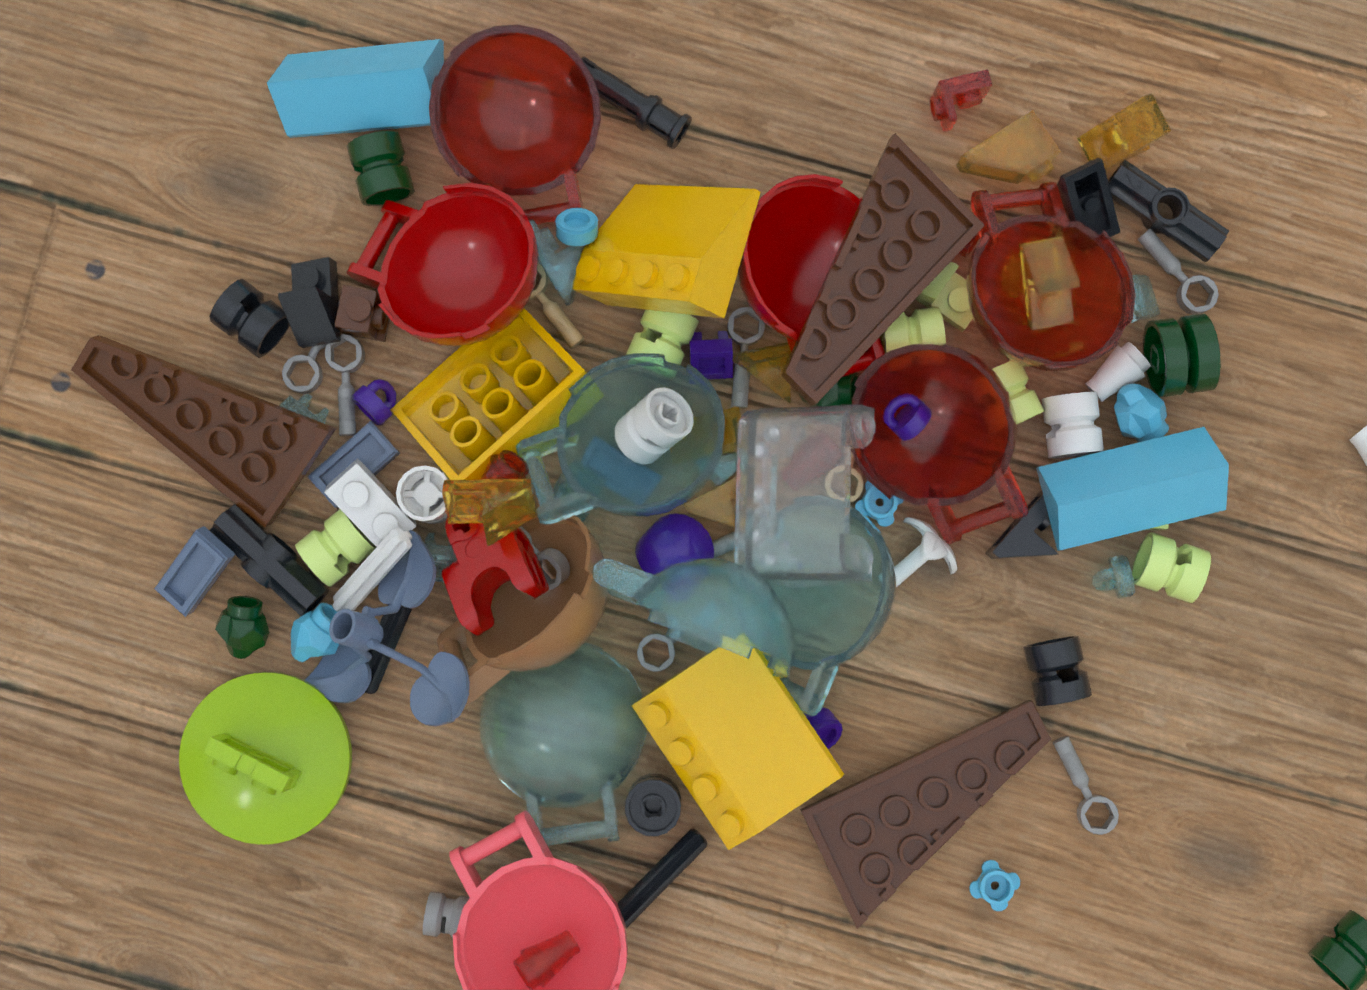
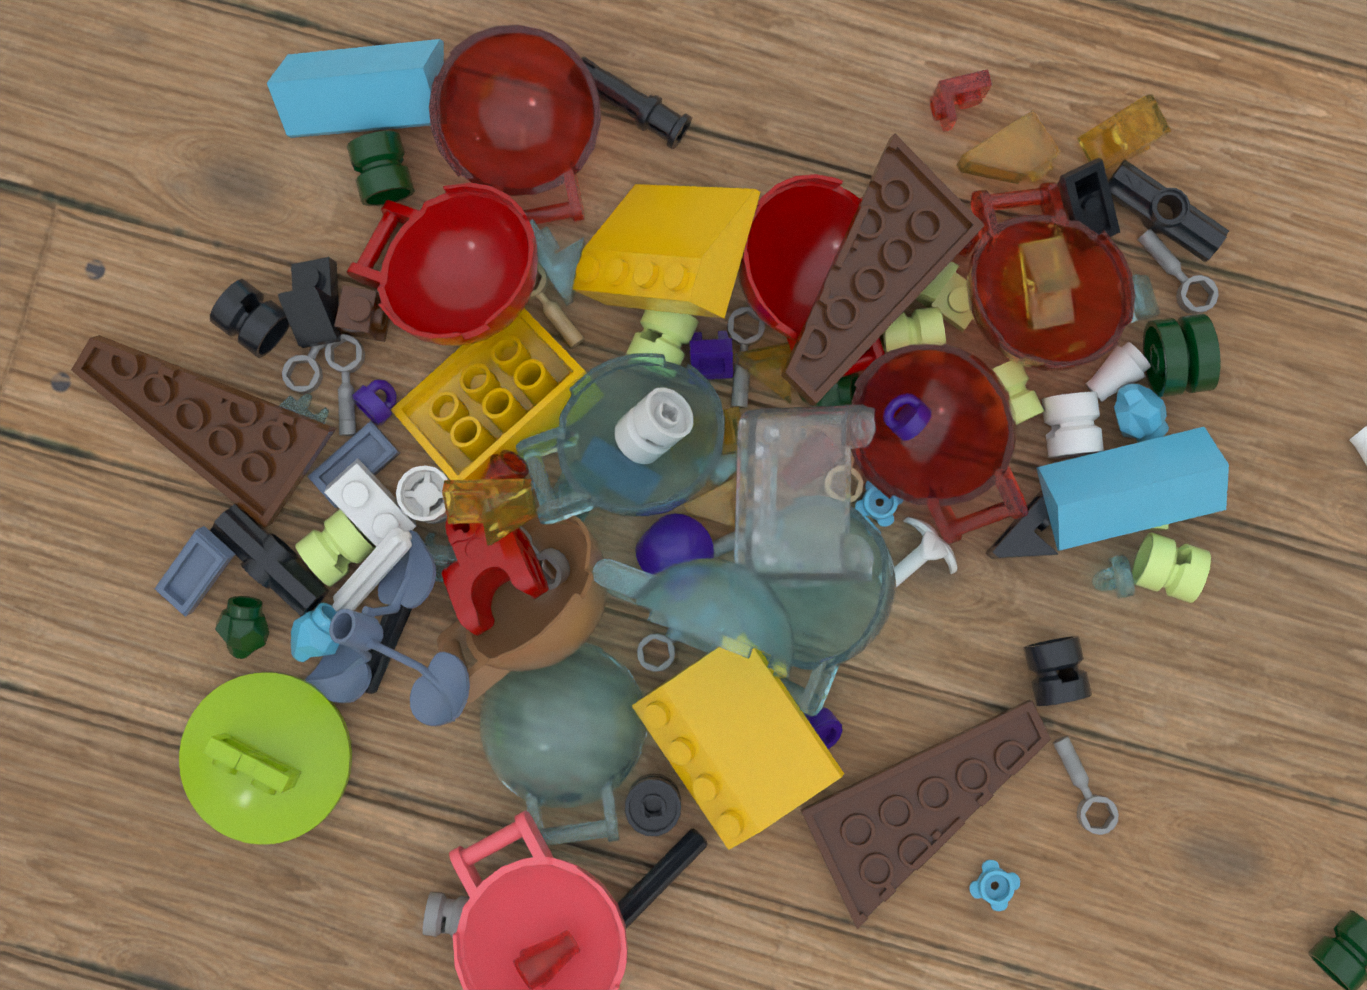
medium azure tile [555,208,598,246] -> none

